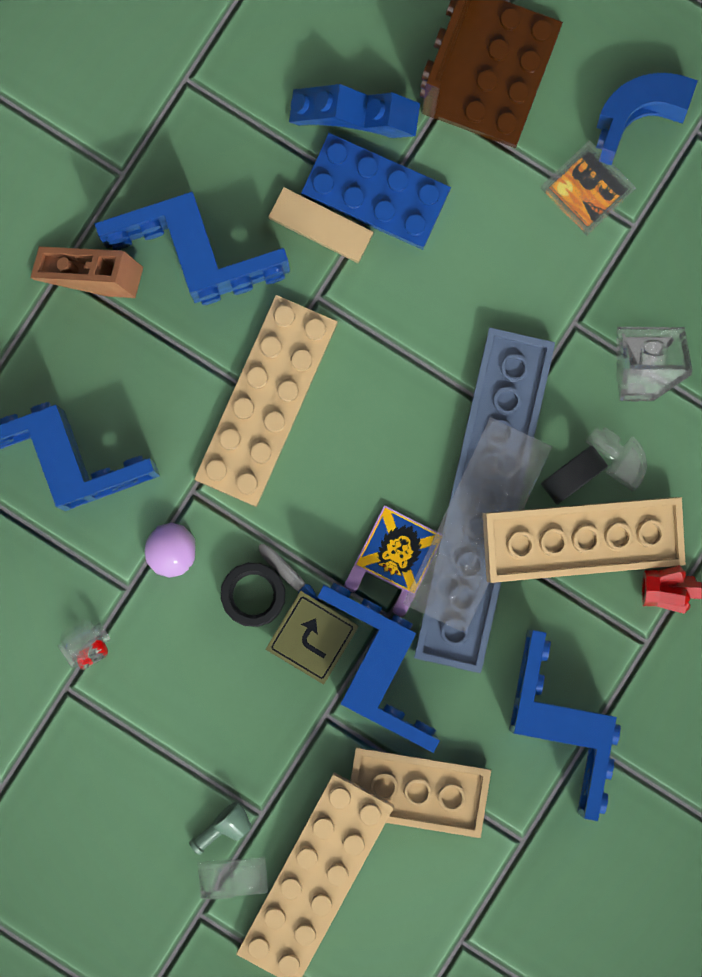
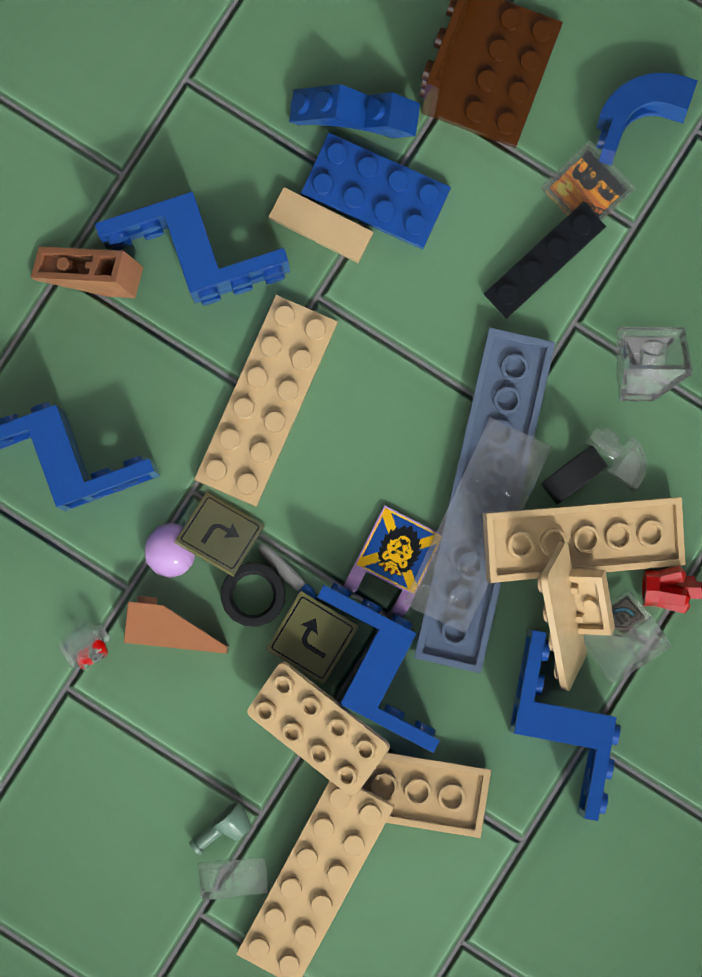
none -> nougat slope [124,596,229,653]
none -> olive piece [174,492,265,577]
none -> tan bracket [247,662,390,796]
none -> black plate [484,202,606,319]
none -> tan bracket [538,542,615,691]
none -> clear slope [583,590,672,684]

